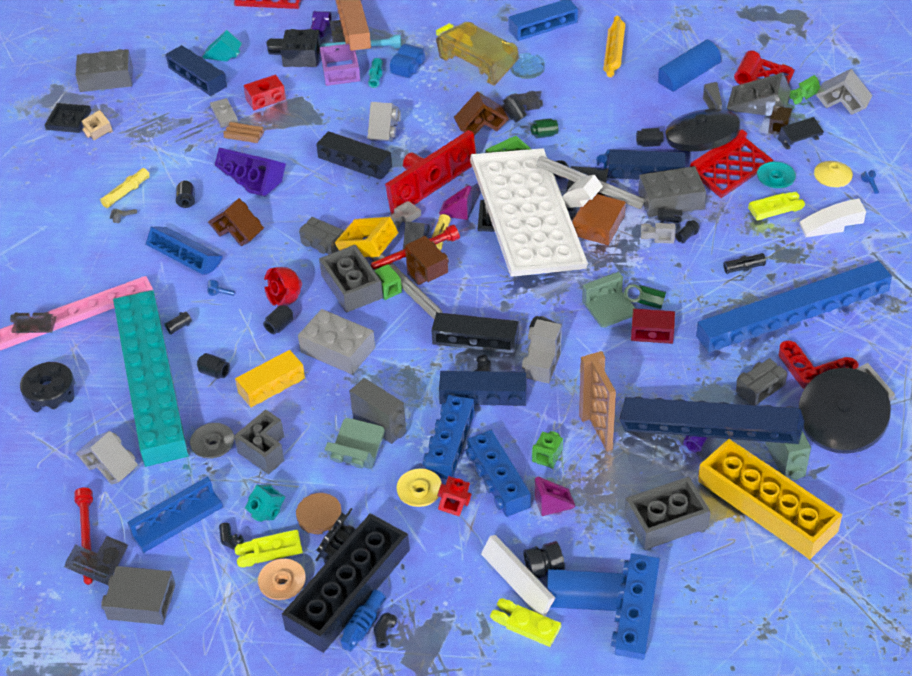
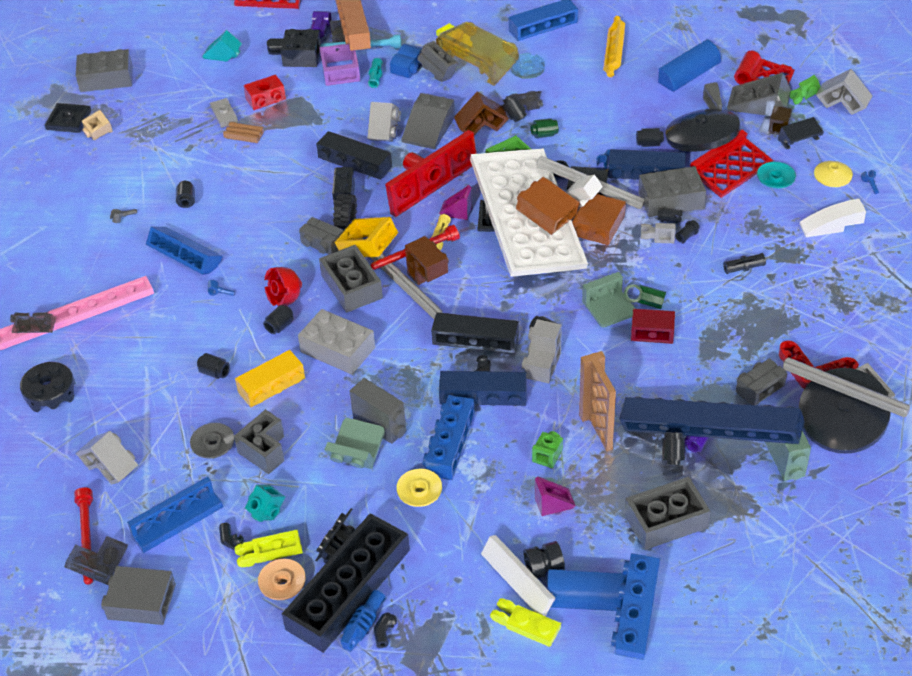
light yellow pin [100,168,150,208] -> none
teal brick [113,290,189,467] -> none
black pin [164,311,192,335] -> none
dark blue brick [165,45,227,96] -> none
reddish brown brick [208,198,264,246] -> none
dark purple wedge [215,147,286,197] -> none
medium nougat tile [296,493,342,534] -> none
bright green brick [375,264,402,300] -> none
light grey plate [389,201,421,229] -> none
black slope [403,222,430,249] -> none
red brick [437,476,472,517] -> none
blue brick [465,430,531,517] -> none
blue brick [696,261,892,353] -> none
yellow brick [698,439,842,559] -> none
neon yellow hinge [748,192,805,220] -> none
none -> black brick [332,167,355,206]
none -> black tyre [333,194,357,229]
none -> dark grey slope [401,93,455,150]
none -> dark grey brick [417,41,459,82]
none -> dark orange brick [516,176,580,235]
none -> black brick [662,433,685,465]
none -> light grey axle [783,358,910,417]

